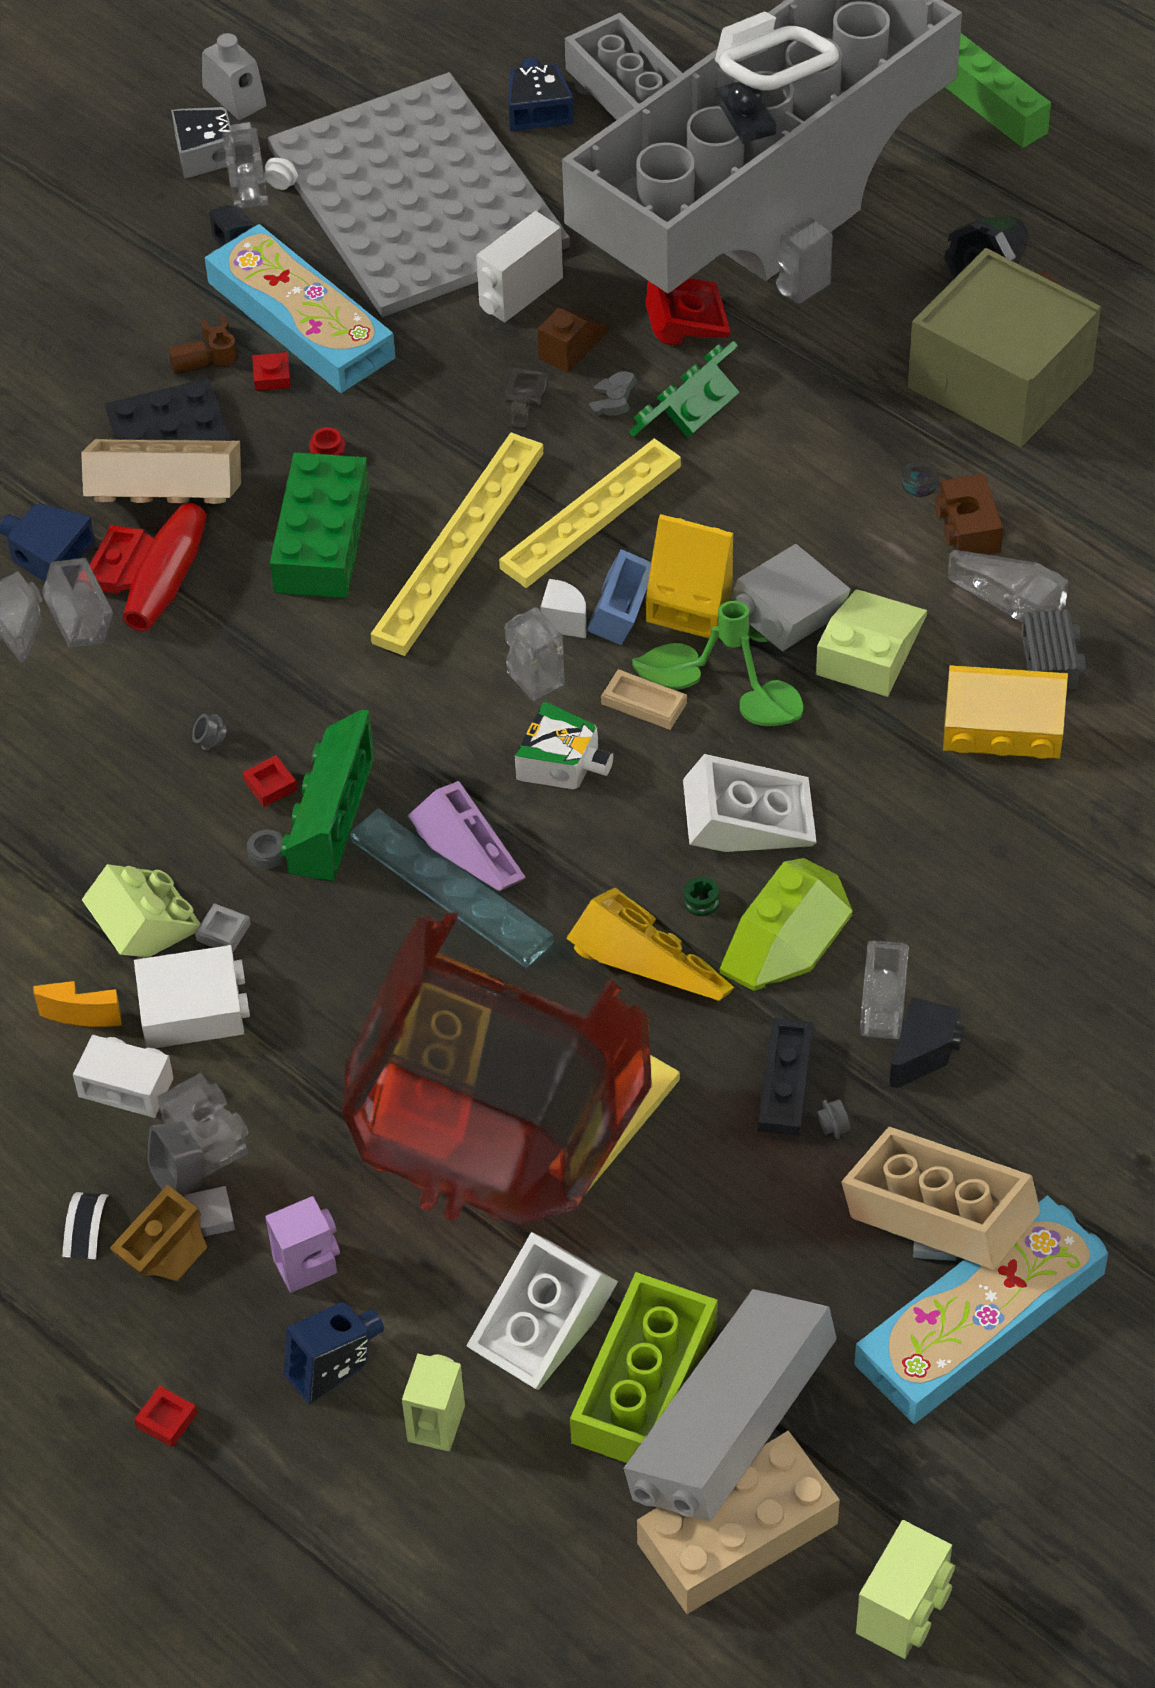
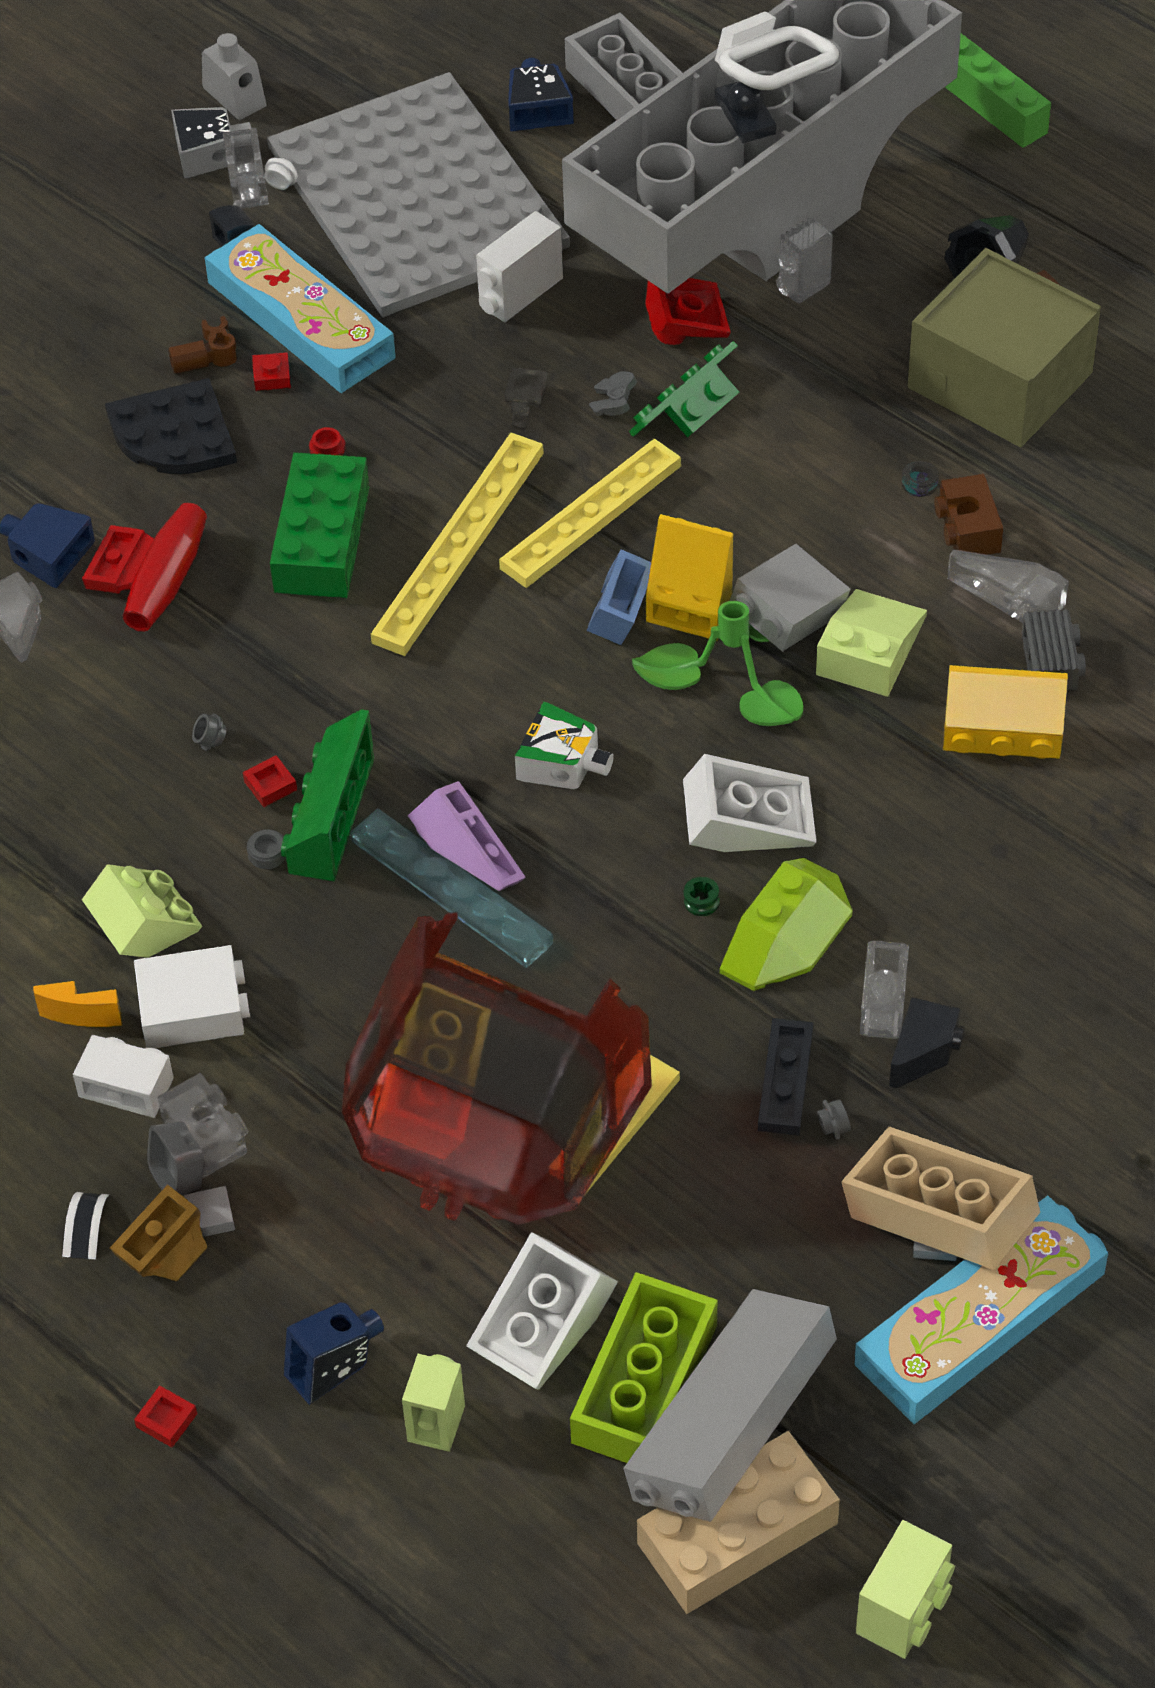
clear brick [42,558,113,648] -> none
tan brick [81,439,241,504] -> none
light grey tile [195,903,251,953] -> none
lavender brick [265,1196,340,1293] -> none
clear brick [504,607,565,702] -> none
reddish brown slope [538,307,609,373] -> none
white brick [541,579,587,638] -> none
yellow wedge [566,888,734,1001] -> none
tan tile [601,669,687,730] -> none

